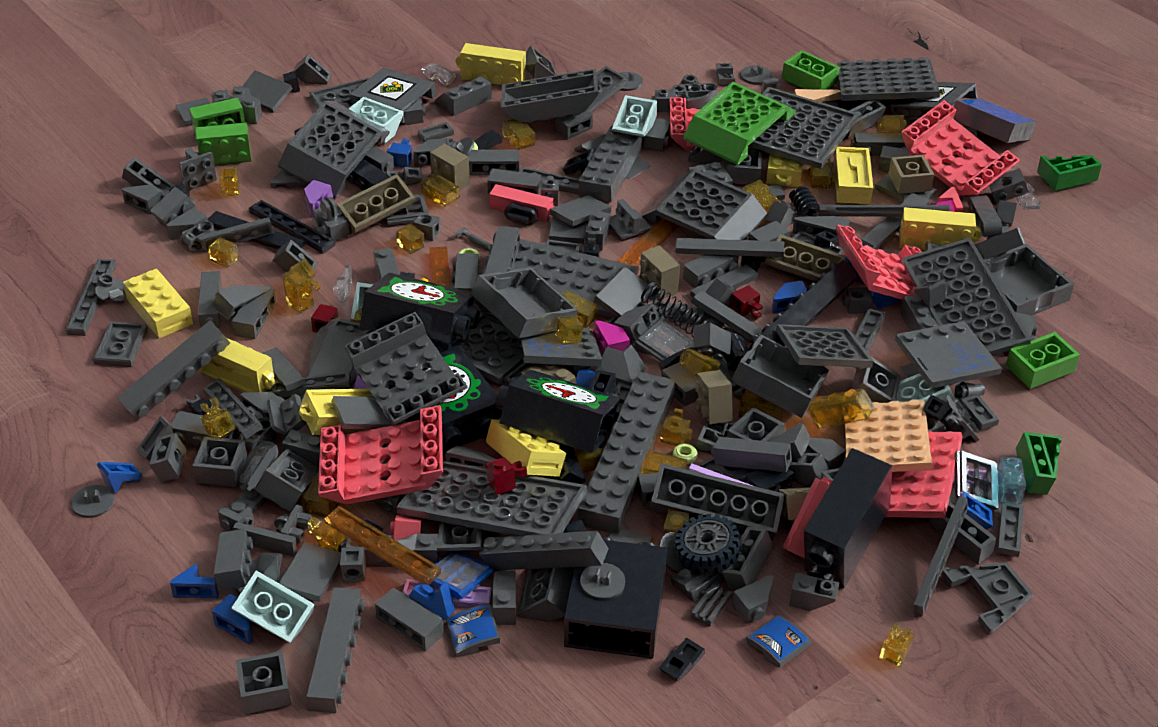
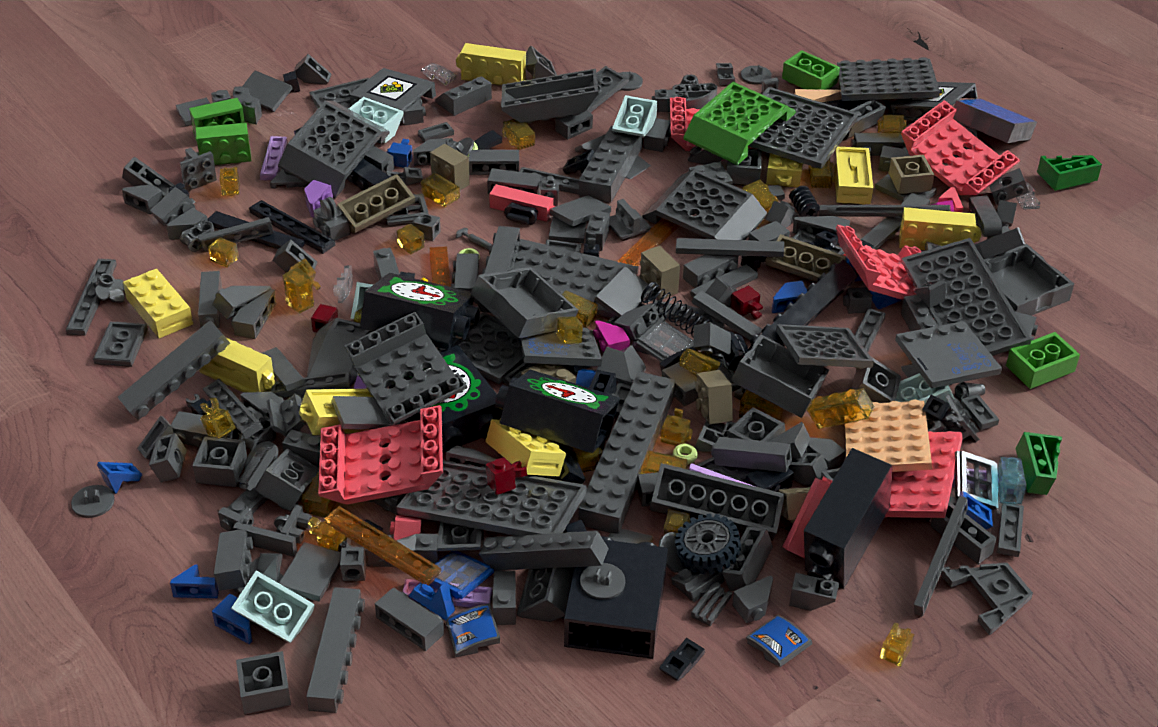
none -> lavender tile [260,136,287,180]

